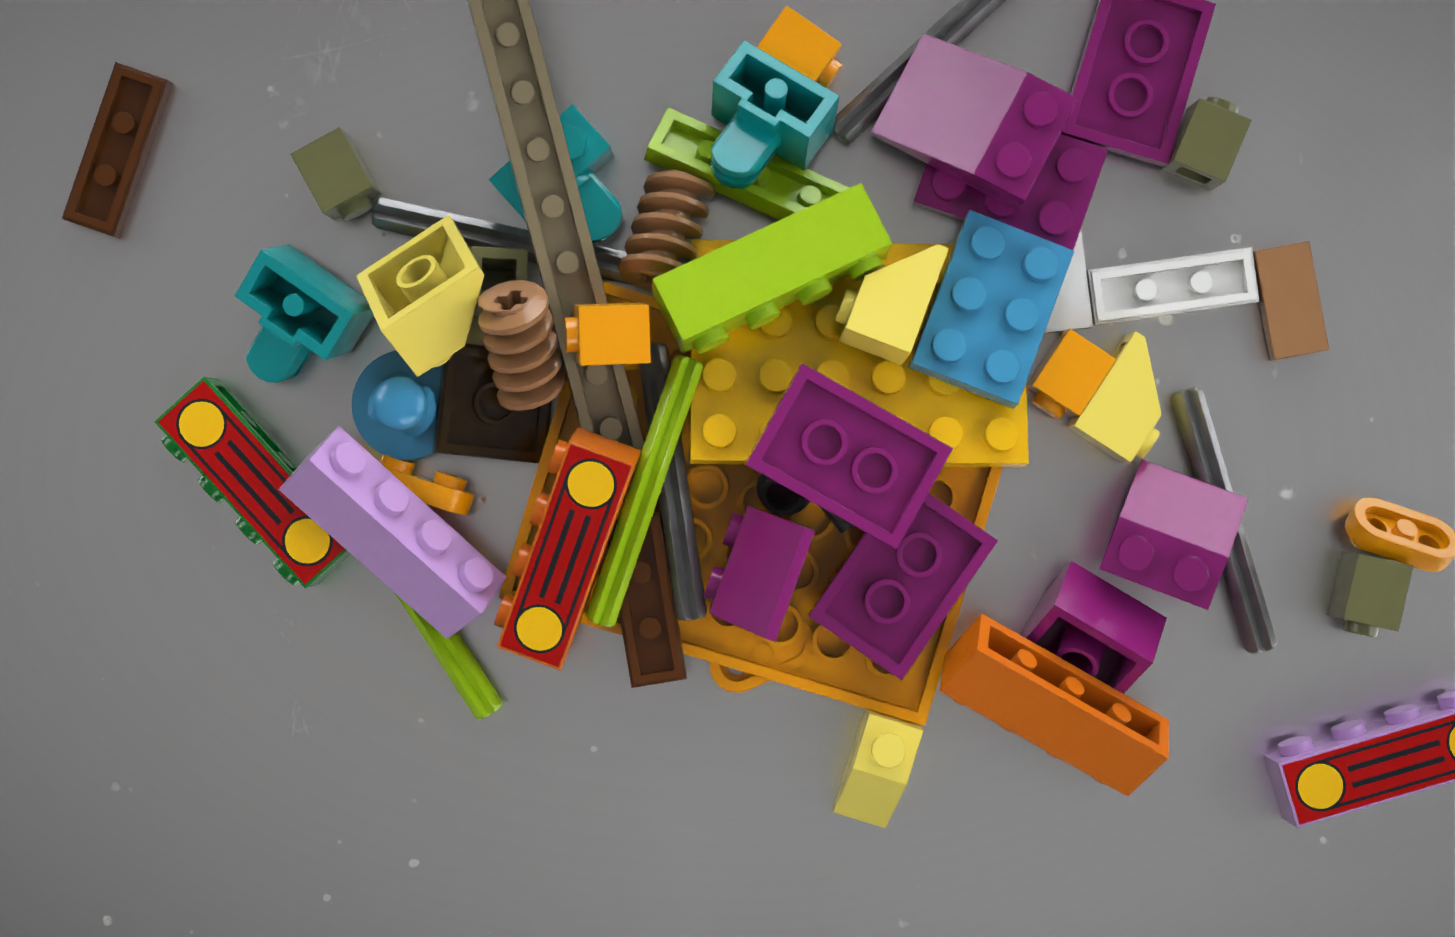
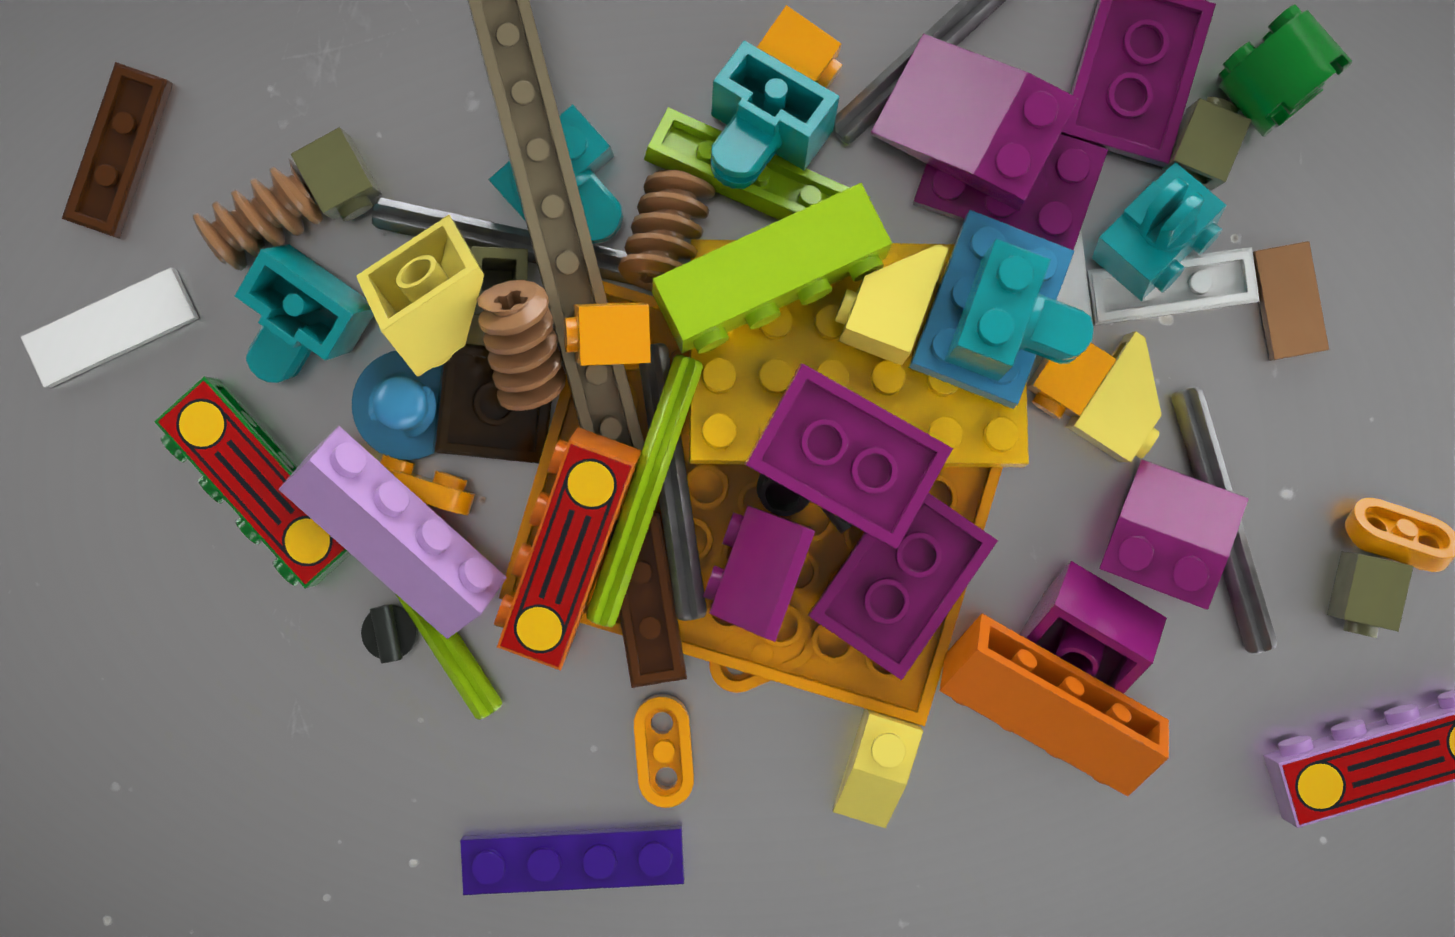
none -> white tile [21,267,199,388]
none -> medium nougat piece [193,158,323,271]
none -> pearl dark grey plate [361,604,418,664]
none -> dark purple plate [460,825,685,895]
none -> light orange plate [634,694,694,808]
none -> teal brick [945,239,1094,381]
none -> teal brick [1092,162,1227,302]
none -> green brick [1218,4,1352,137]

